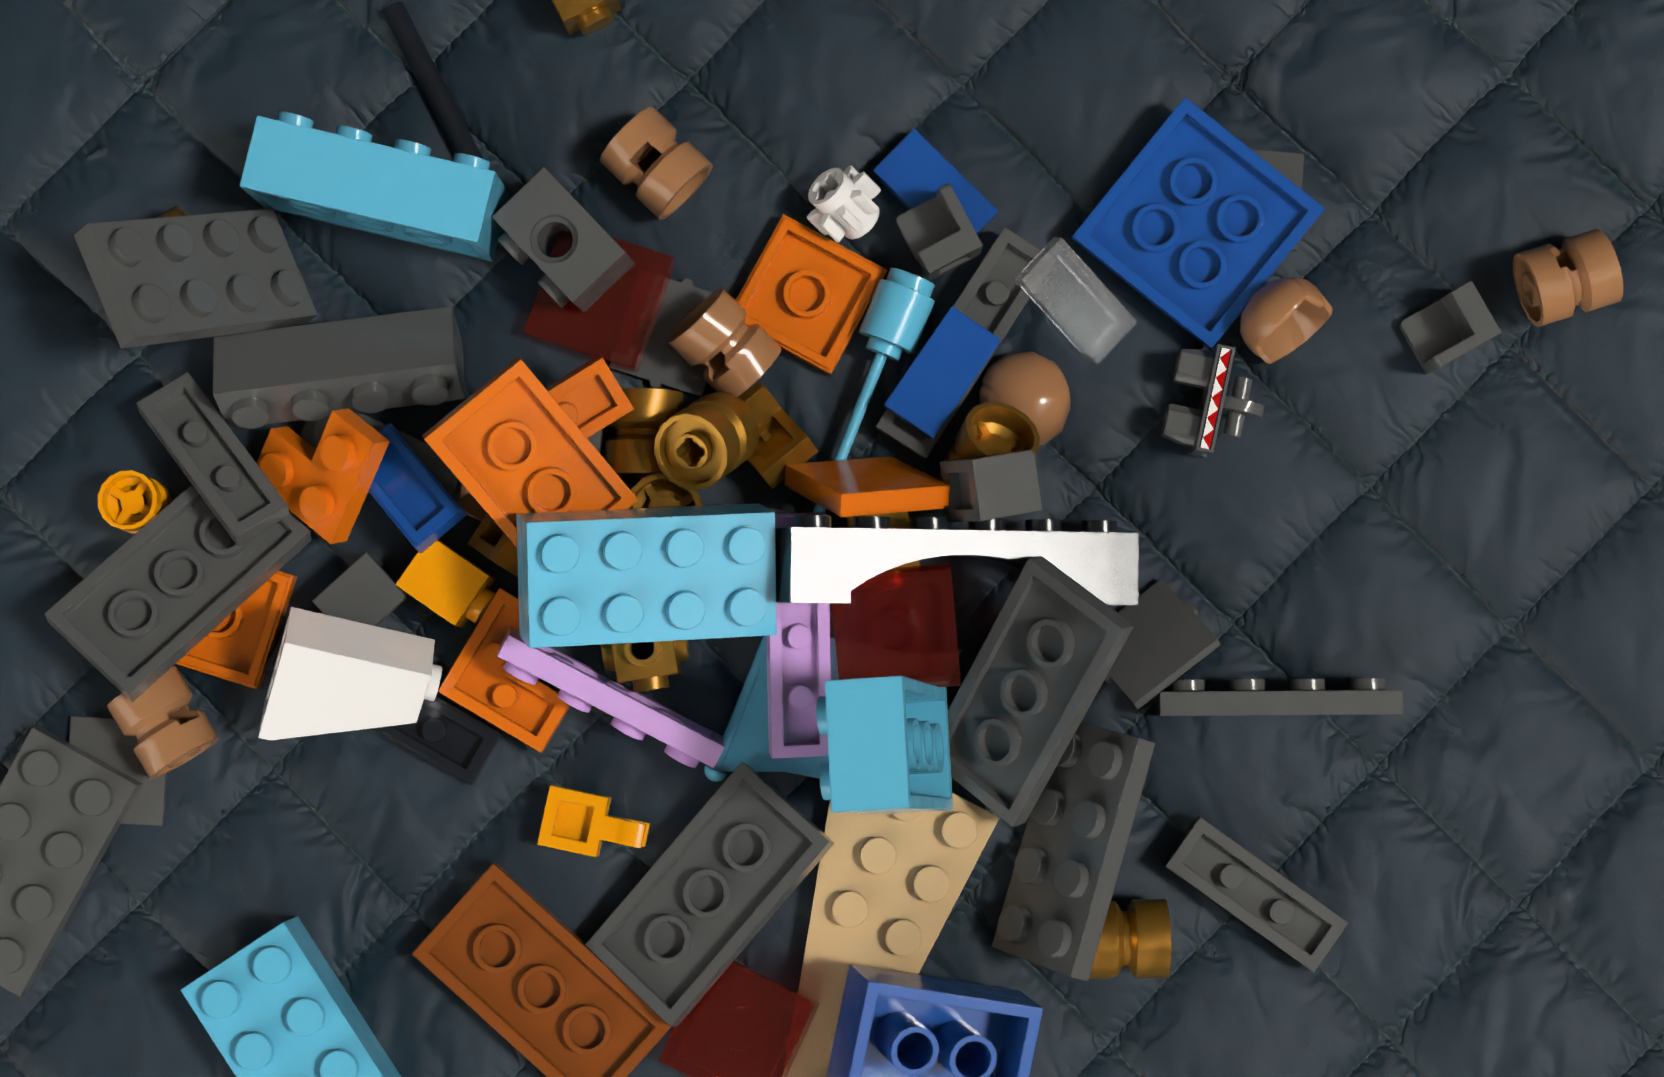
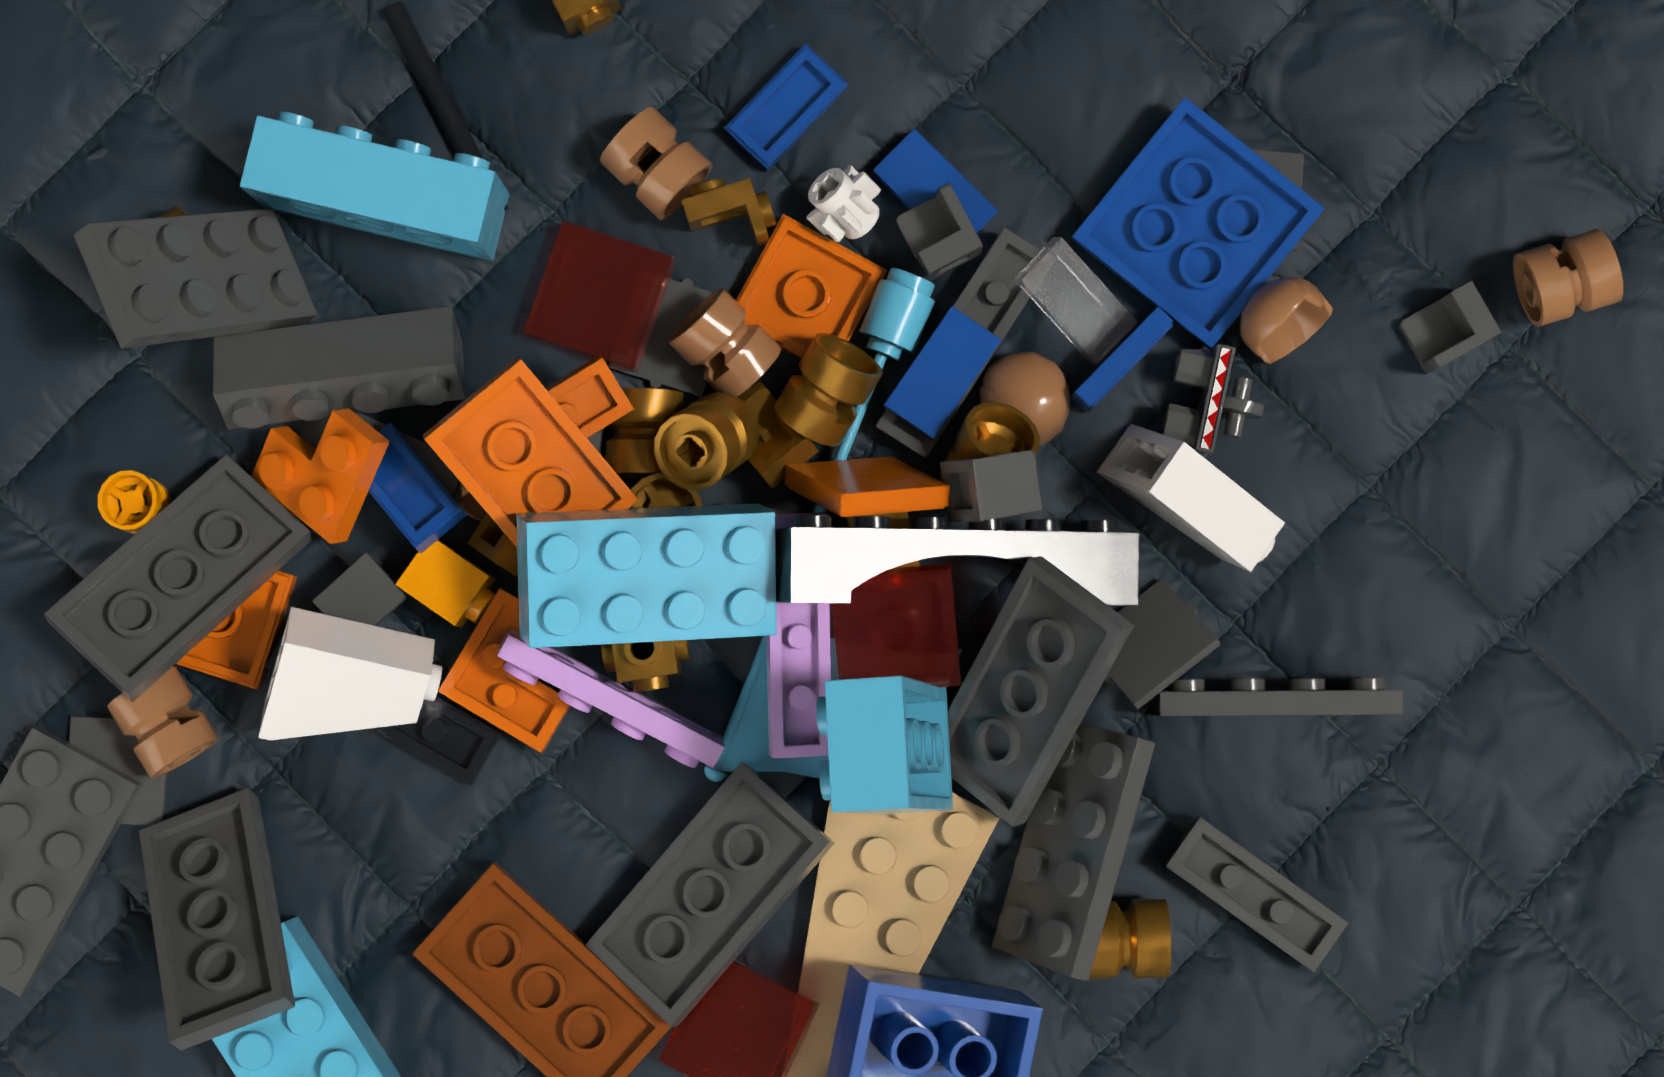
dark grey plate [136,372,290,547] -> none
dark grey brick [492,167,635,313] -> none
light orange plate [537,785,650,857] -> none
none -> dark grey plate [139,788,295,1051]
none -> pearl gold bracket [681,178,777,247]
none -> blue tile [724,44,848,172]
none -> pearl gold wheel [774,333,883,447]
none -> blue tile [1071,306,1173,413]
none -> white slope [1097,424,1285,572]

